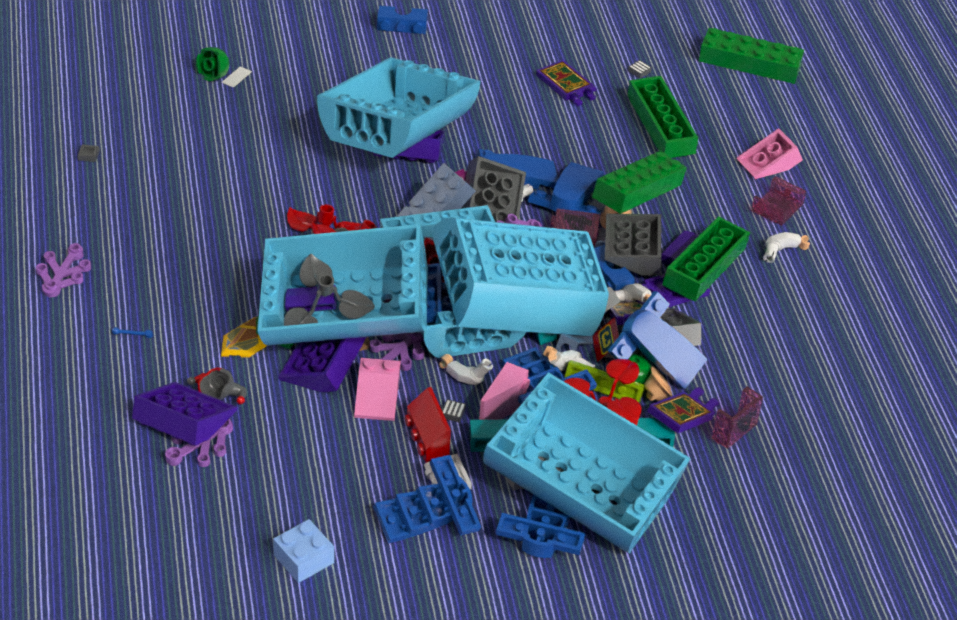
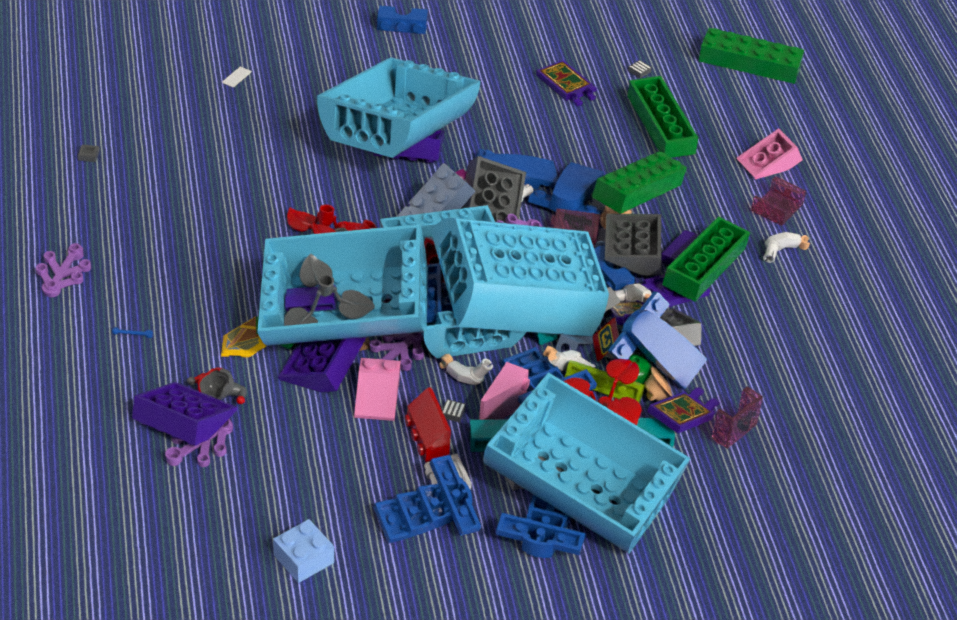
green cylinder [196,47,230,81] -> none

